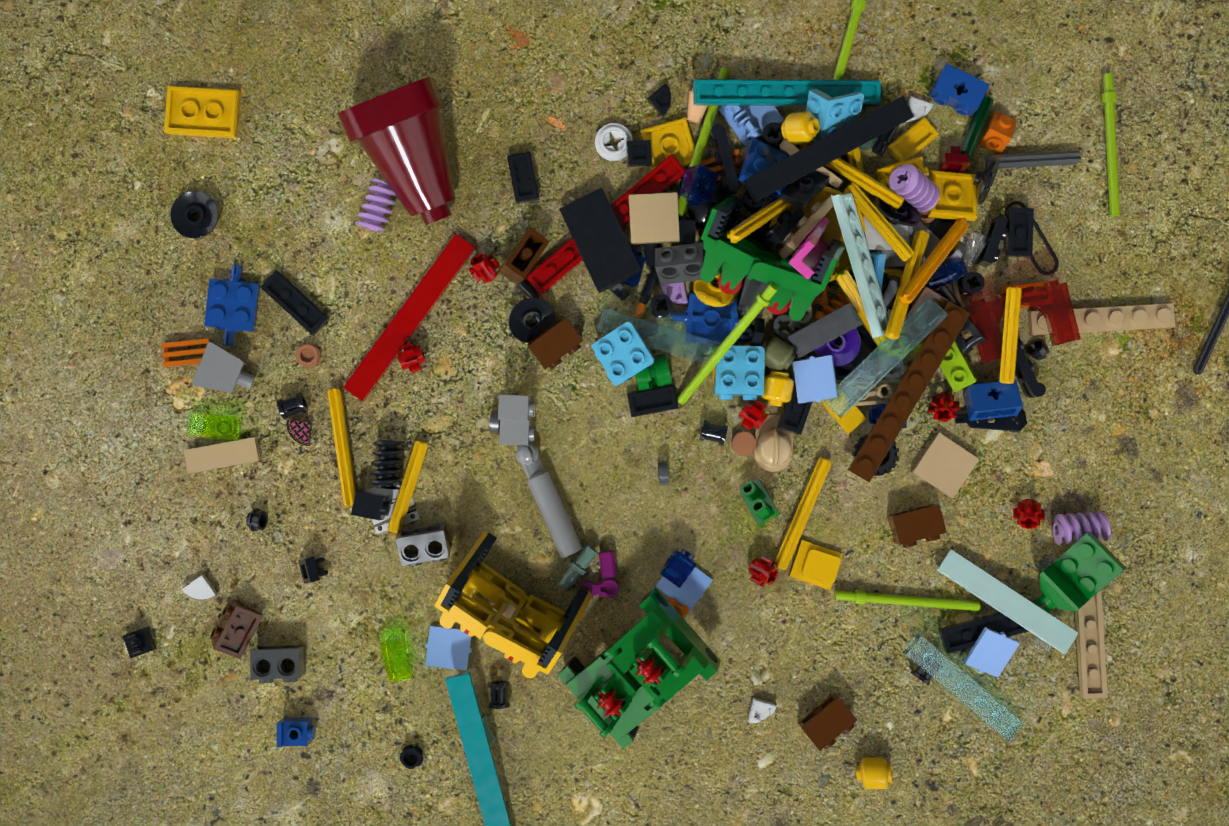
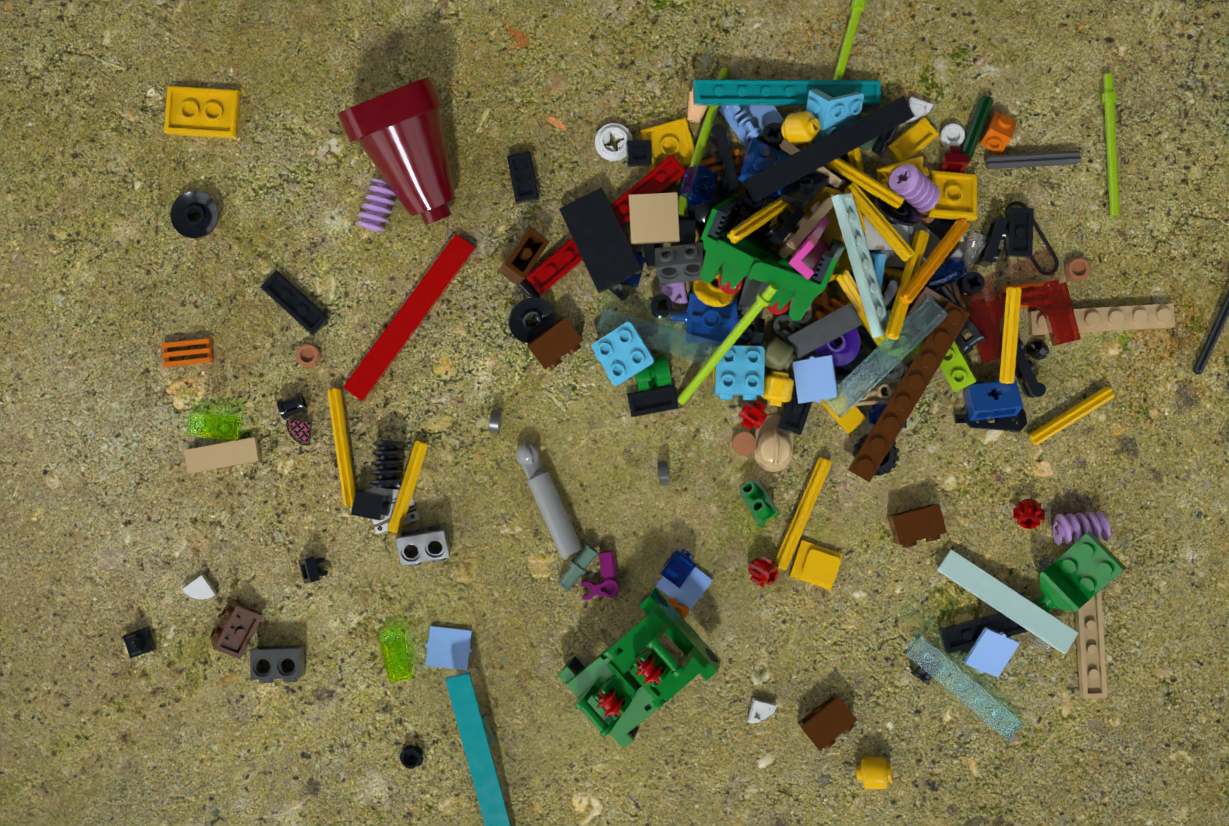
light grey torso [191,342,256,393] -> none
blue plate [204,265,260,346] -> none
black plate [246,508,268,532] -> none
blue brick [277,717,316,747] -> none
red gear [397,342,426,373] -> none
yellow container [434,530,592,678] -> none
red gear [468,253,500,283] -> none
black bush [487,680,510,709] -> none
light grey brick [498,395,536,446] -> none
black piece [634,268,659,319] -> none
black tile [647,83,671,118] -> none
black bush [699,420,728,446] -> none
lime bar [835,589,980,611] -> none
tan tile [911,432,979,499] -> none
blue brick [928,64,990,117] -> none
red gear [928,392,960,422] -> none
black dish [973,158,1000,205] -> none
none -> white tile [939,123,965,149]
none -> yellow axle [1028,386,1115,445]
none -> nougat tile [1064,257,1091,282]

